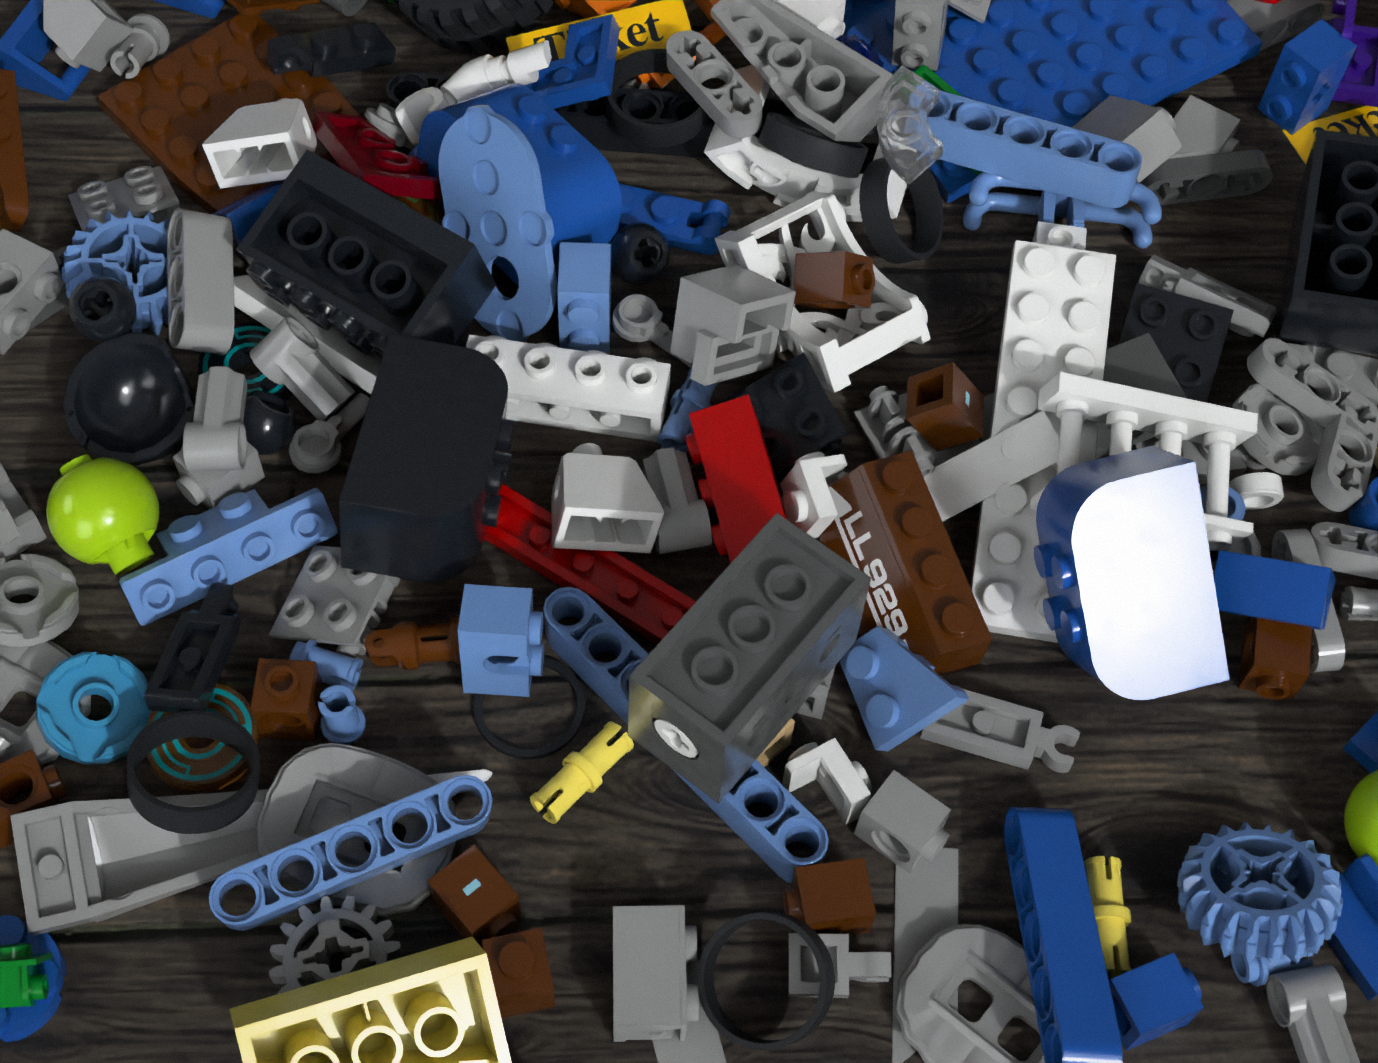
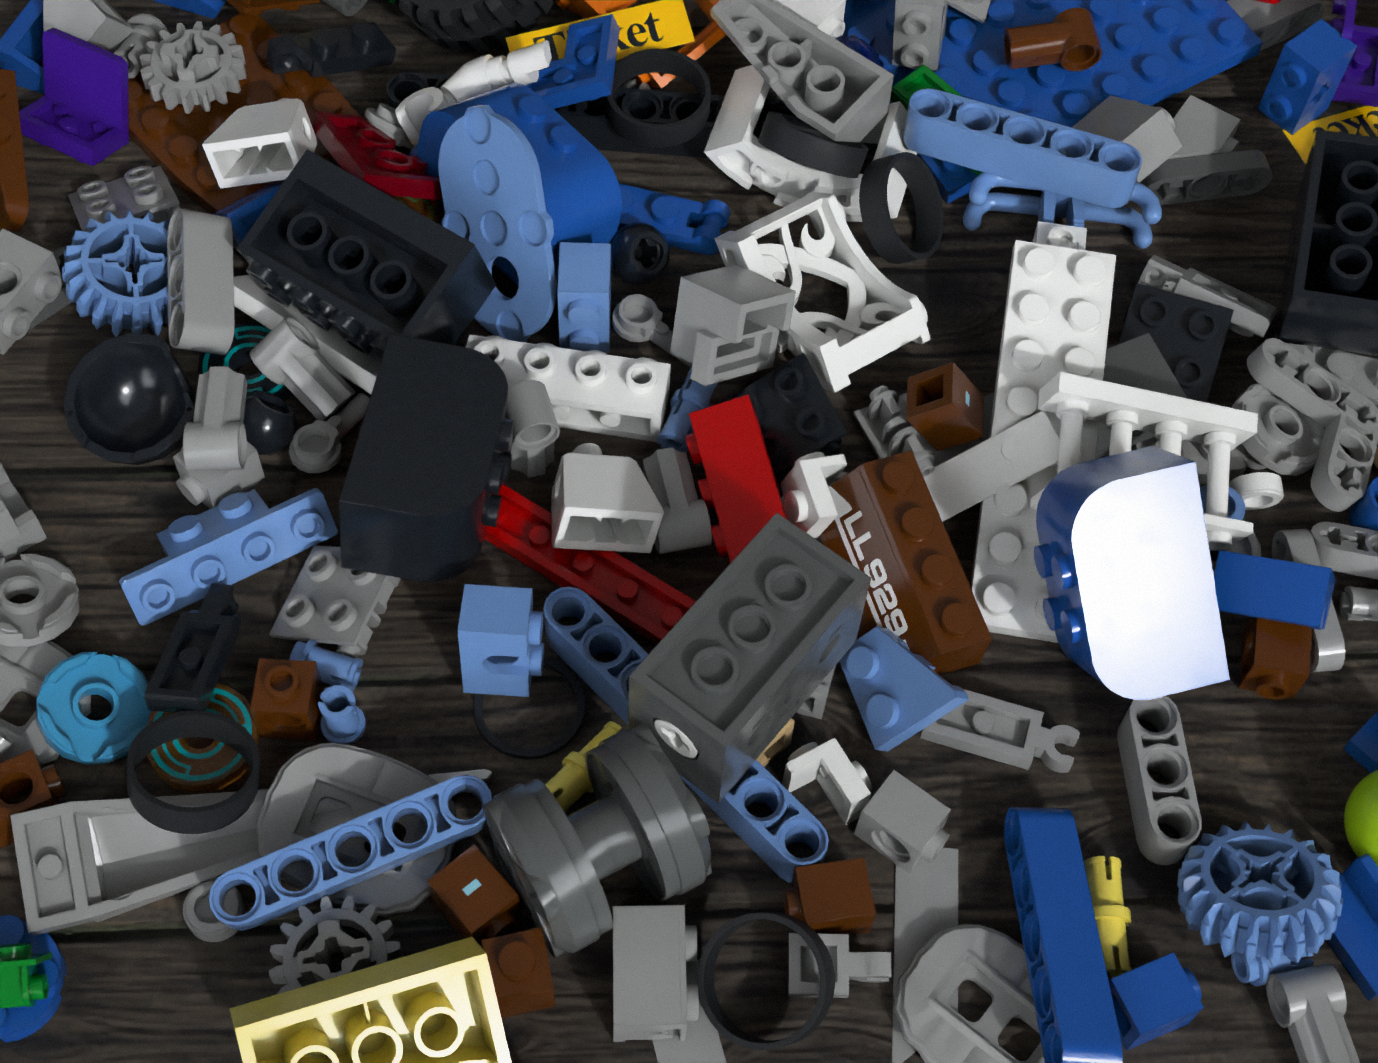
lime brick [46,454,159,576] -> none
black piece [69,276,137,341] -> none
reddish brown piece [364,616,461,671] -> none
light grey beam [666,30,762,138] -> none
reddish brown brick [794,251,875,310] -> none
clear tile [877,65,943,184] -> none
none -> dark purple bracket [19,28,129,166]
none -> light grey gear [139,21,247,114]
none -> light grey tile [183,879,246,942]
none -> dark grey piece [483,723,712,958]
none -> light grey piece [506,380,560,478]
none -> reddish brown piece [1003,8,1102,71]
none -> light grey beam [1117,696,1202,865]

